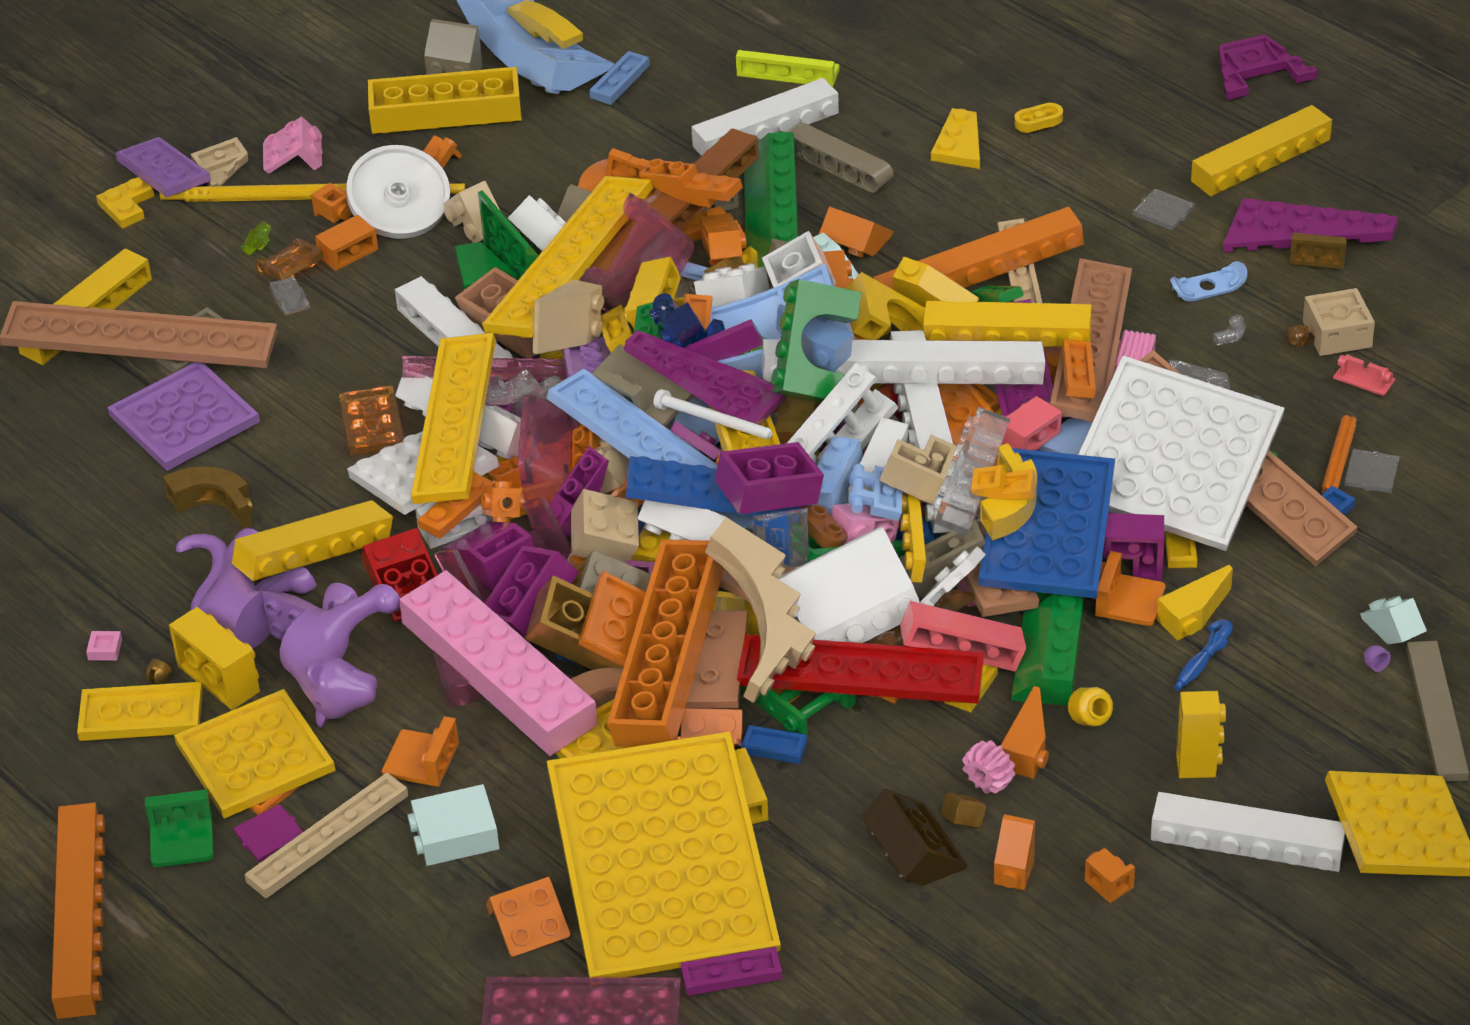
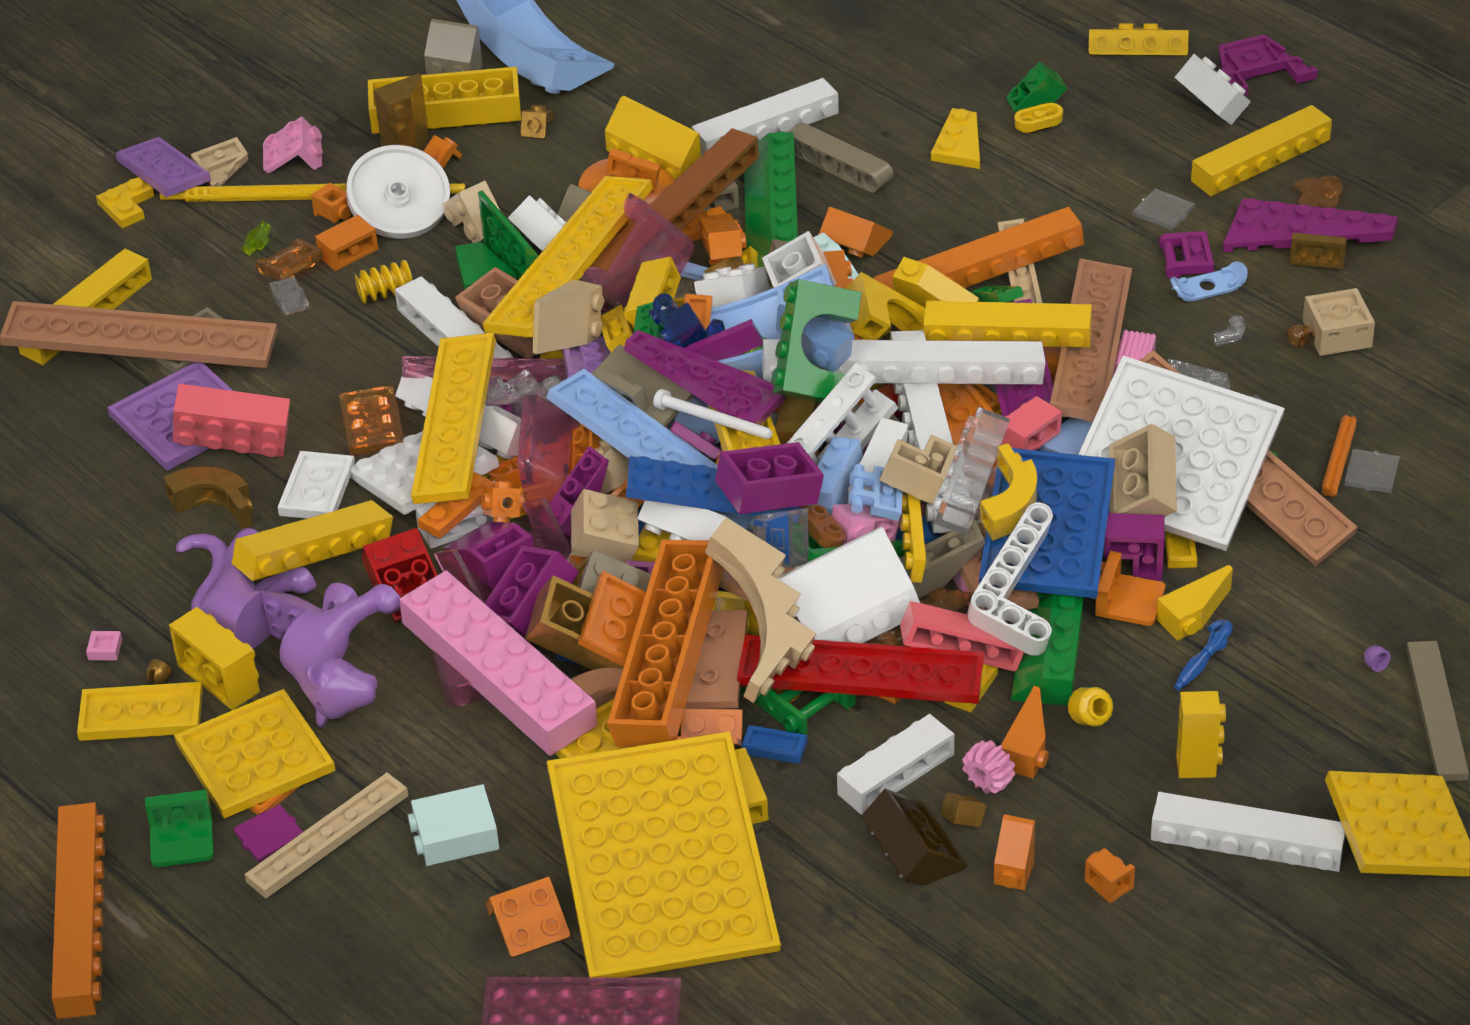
orange bracket [382,716,459,787] -> none
yellow slope [507,0,583,49] -> none
medium blue plate [589,51,650,105] -> none
orange slope [639,159,743,208] -> none
magenta plate [681,947,782,996] -> none
neon yellow fence [736,50,840,87] -> none
white wing [920,546,986,606] -> none
light orange slope [971,465,1036,500] -> none
orange plate [1062,339,1096,399] -> none
blue plate [1321,486,1355,515] -> none
coral hinge [1333,354,1396,396] -> none
light aqua slope [1360,596,1426,644] -> none
none -> coral brick [173,384,290,457]
none -> white plate [278,451,355,518]
none -> yellow piece [355,260,413,304]
none -> pearl gold slope [374,73,429,151]
none -> pearl gold bracket [521,105,554,138]
none -> yellow slope [605,96,701,180]
none -> white brick [837,714,954,815]
none -> white beam [967,503,1053,656]
none -> green slope [1006,61,1068,112]
none -> yellow bracket [1089,23,1189,55]
none -> tan slope [1109,424,1177,517]
none -> magenta plate [1159,231,1214,279]
none -> white brick [1175,54,1251,125]
none -> clear orange plate [1293,176,1343,208]

